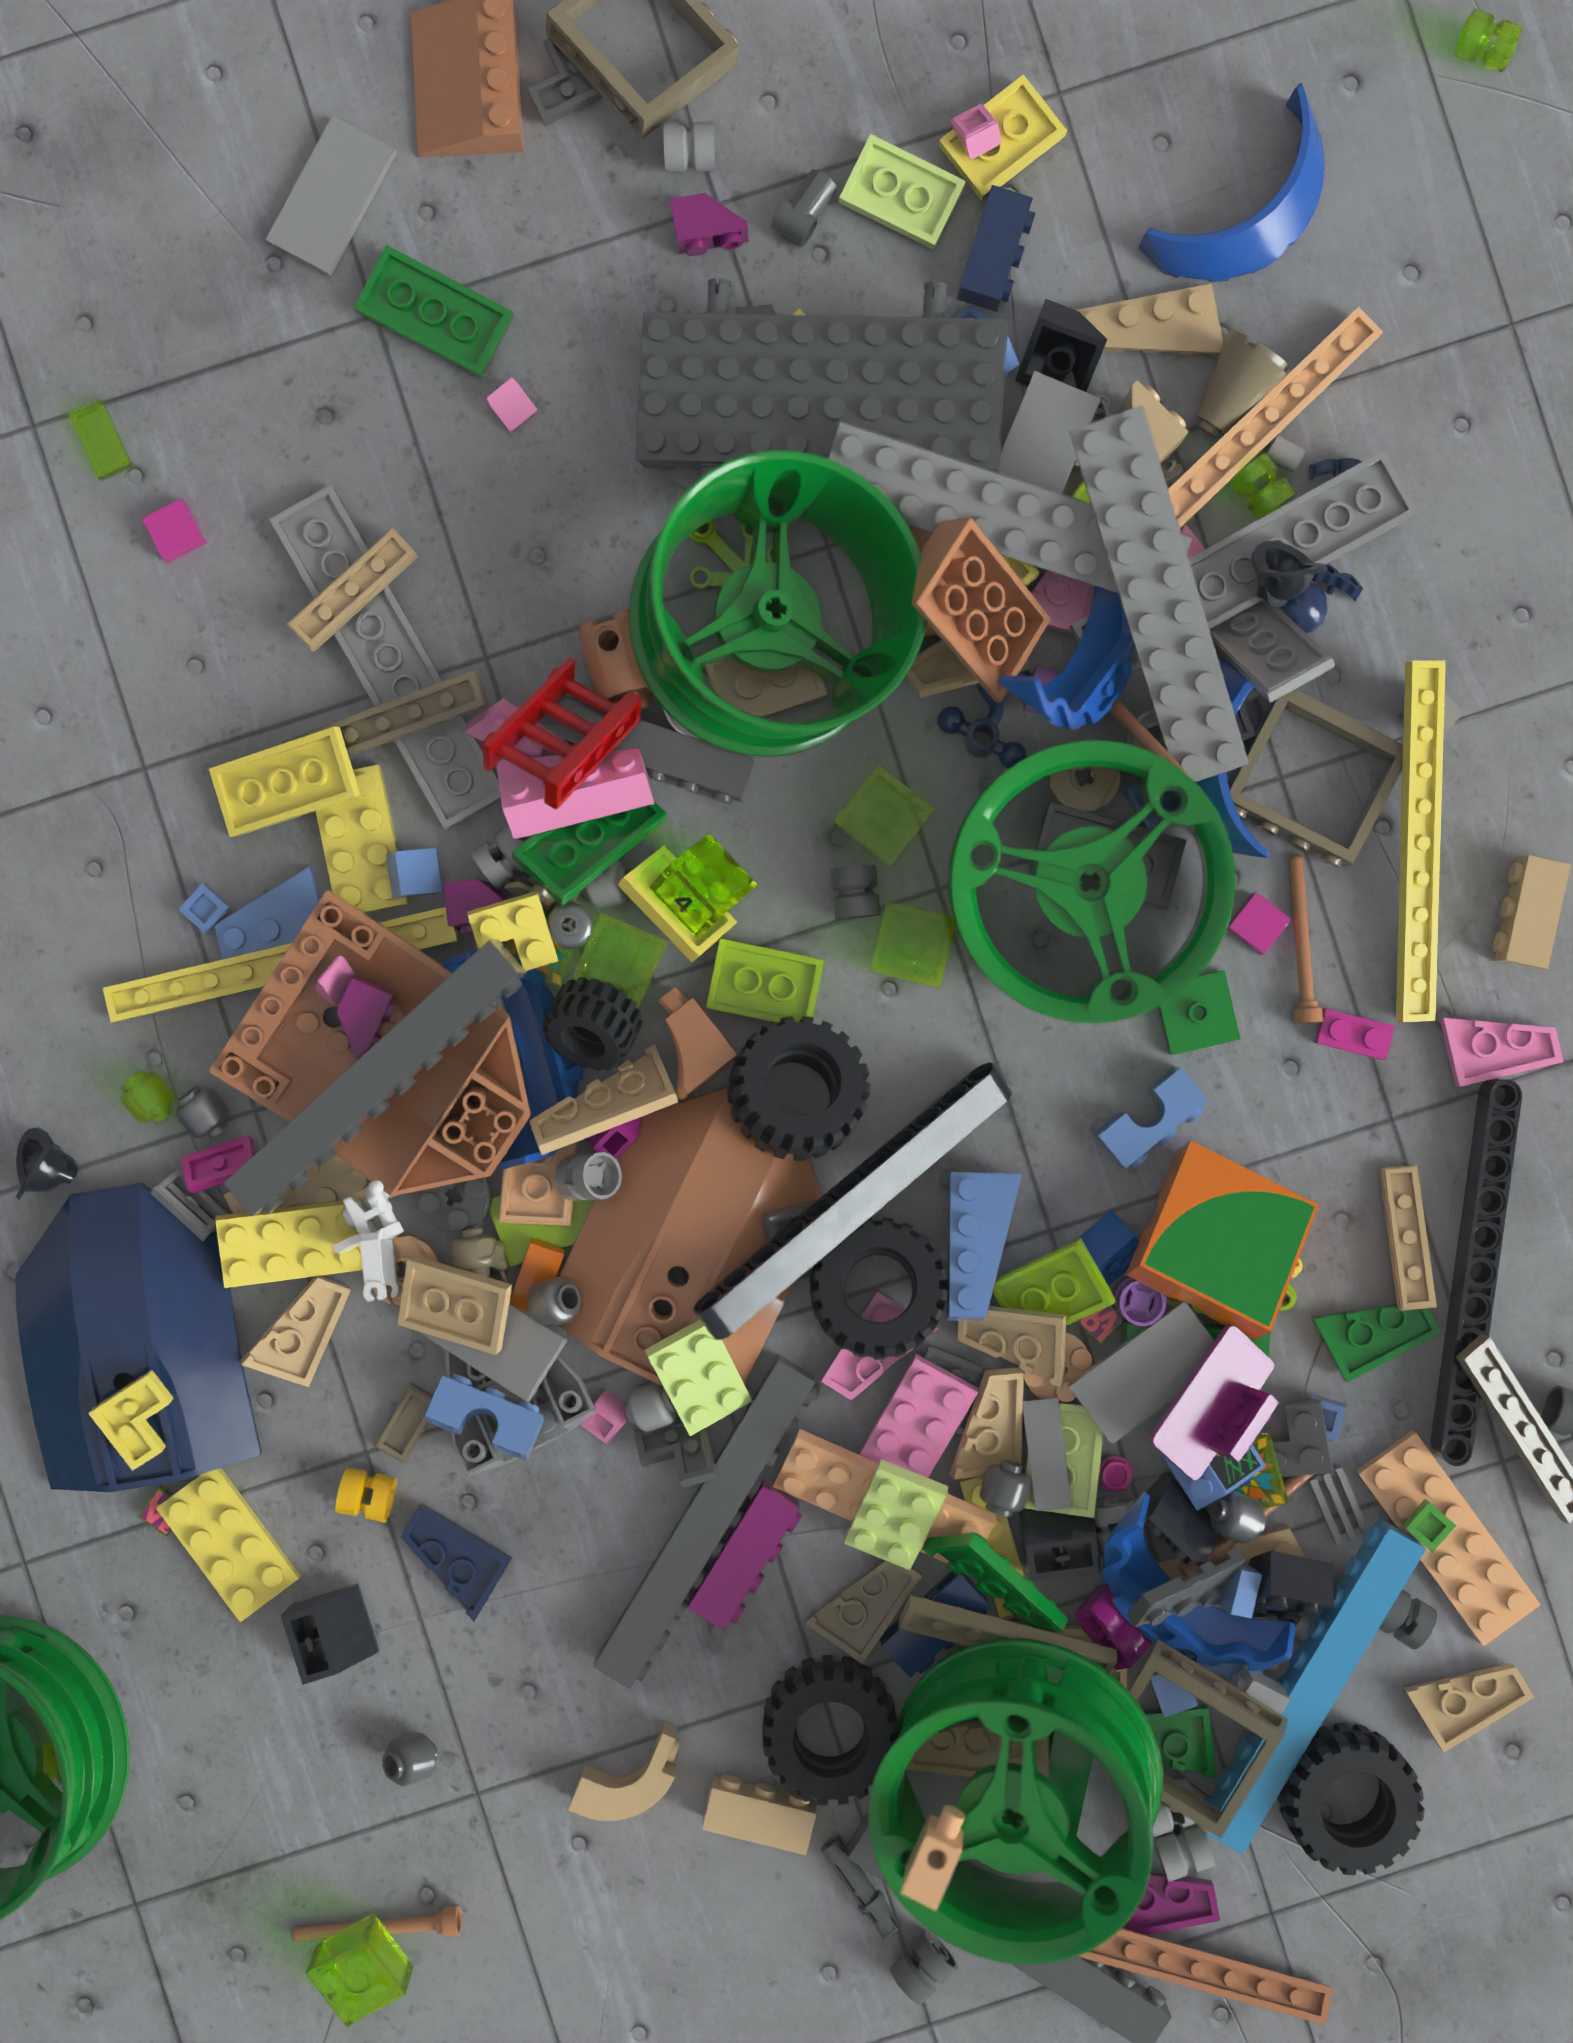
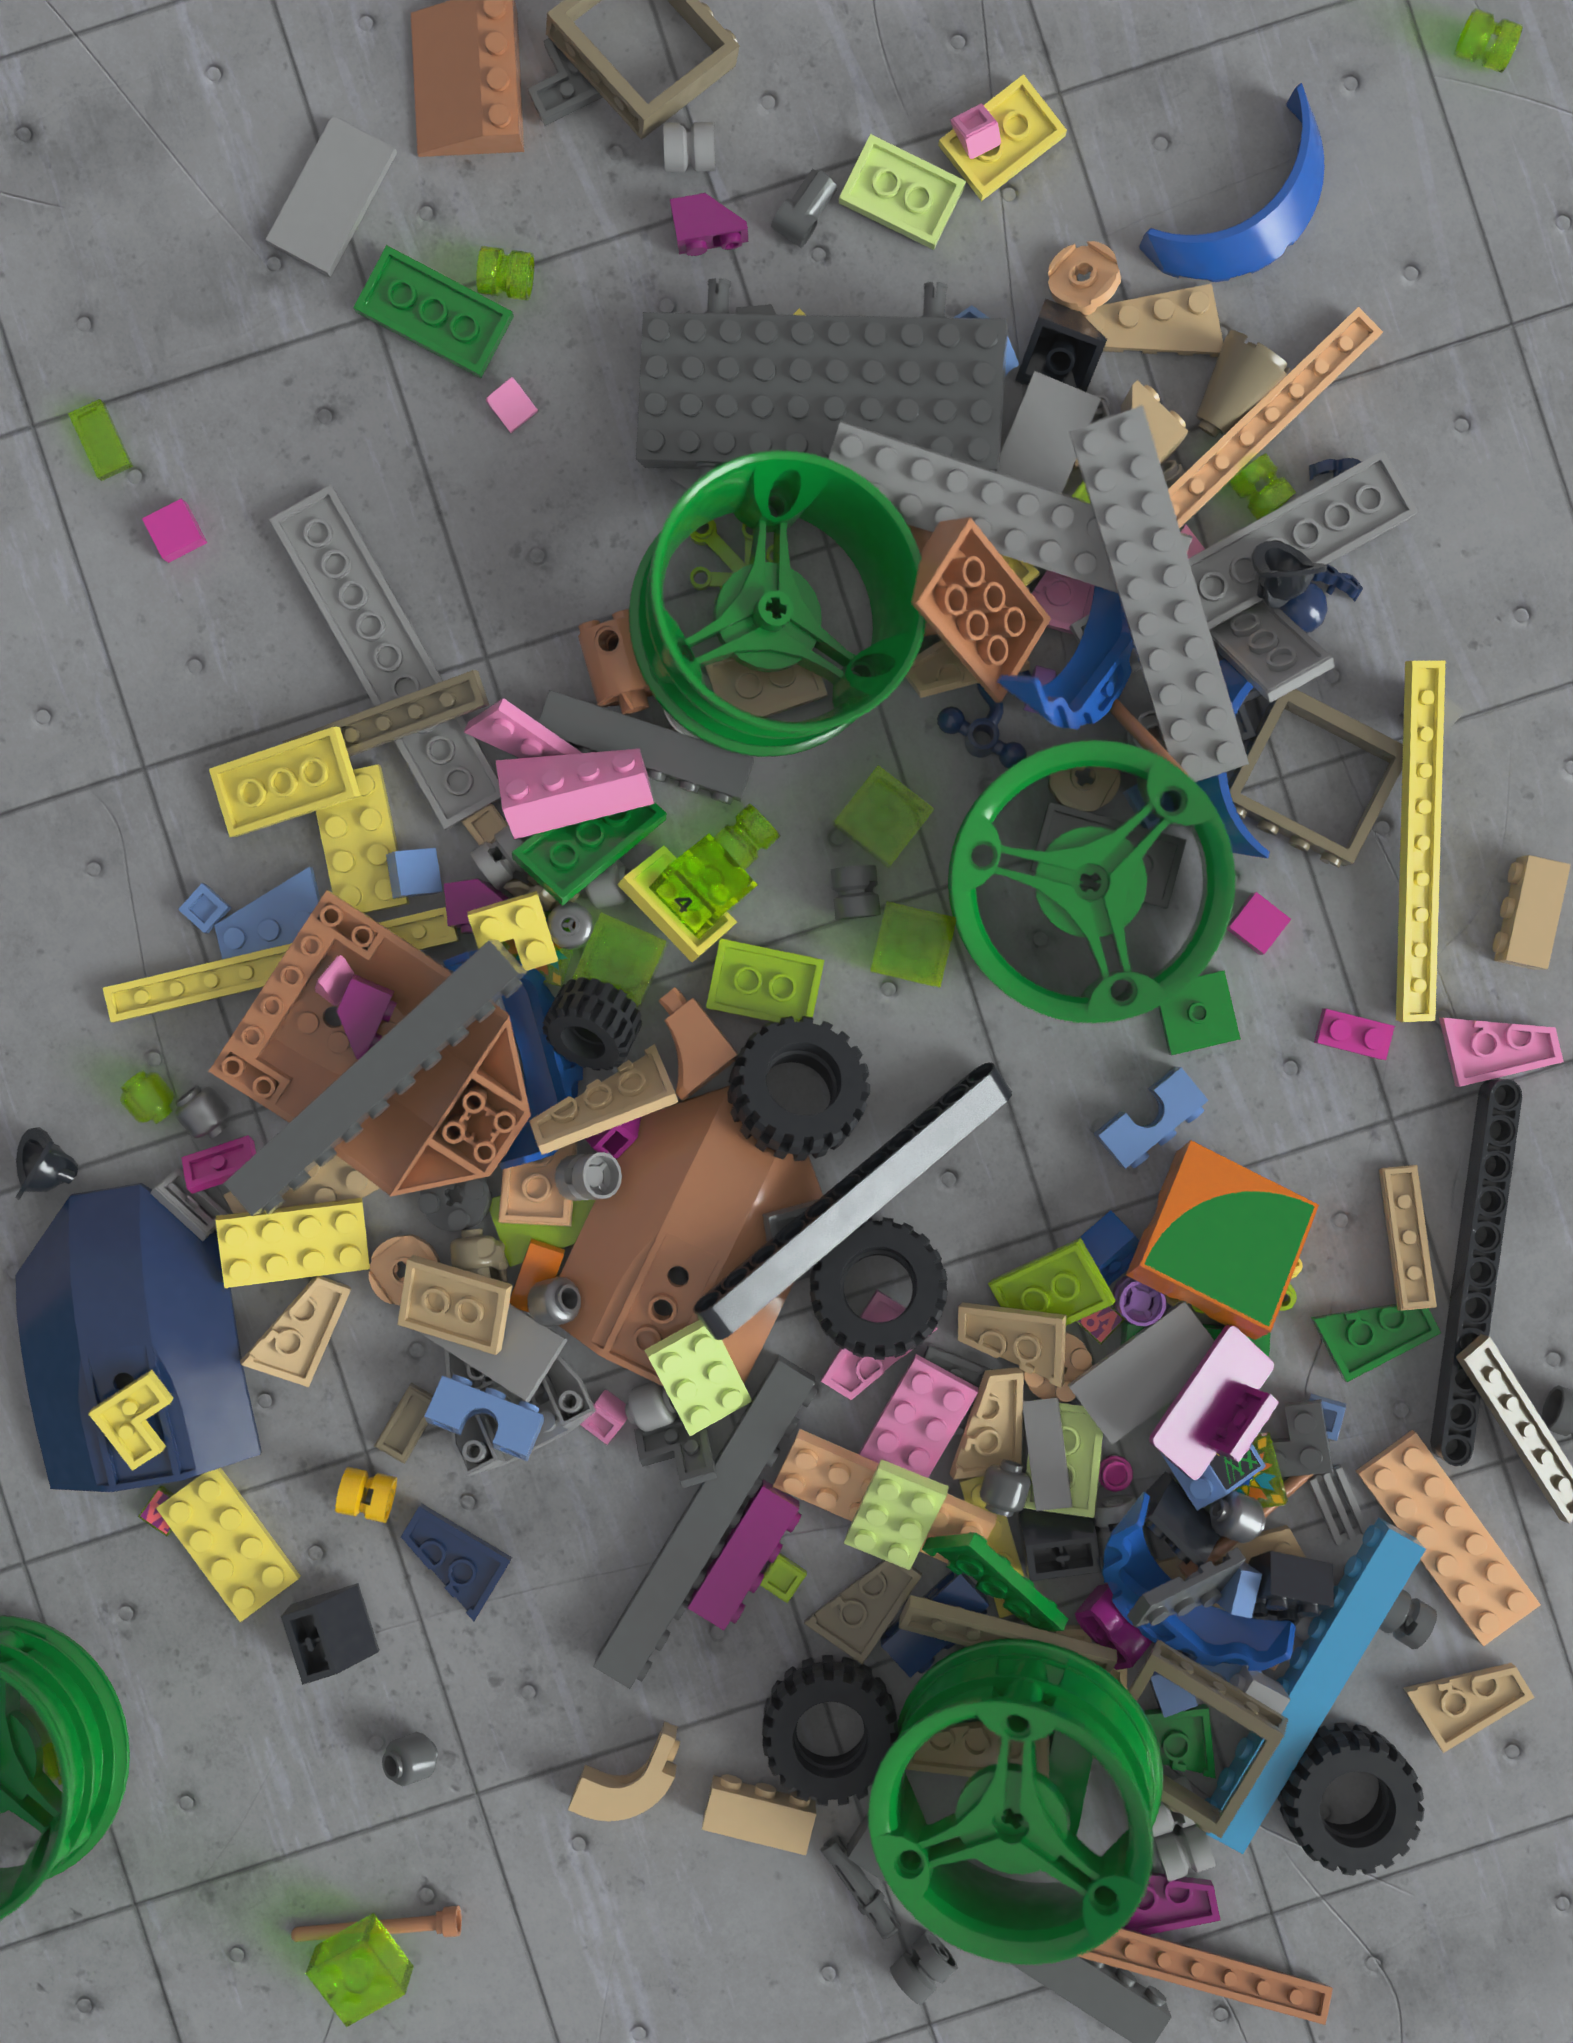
tan tile [287,527,419,652] -> none
white piece [332,1180,404,1302] -> none
red fence [482,657,642,810] -> none
light nougat torso [901,1805,965,1911] -> none
medium blue wedge [946,1172,1022,1321] -> none
dark blue brick [957,185,1036,312] -> none
light grey hinge [1265,435,1306,473] -> none
nougat piece [1289,854,1323,1024] -> none
bright green plate [1402,1499,1456,1552] -> none
none -> tan tile [462,804,508,846]
none -> clear neon green wheel [476,245,535,301]
none -> clear neon green wheel [713,803,781,871]
none -> lime tile [760,1553,807,1603]
none -> light nougat plate [1048,241,1121,315]

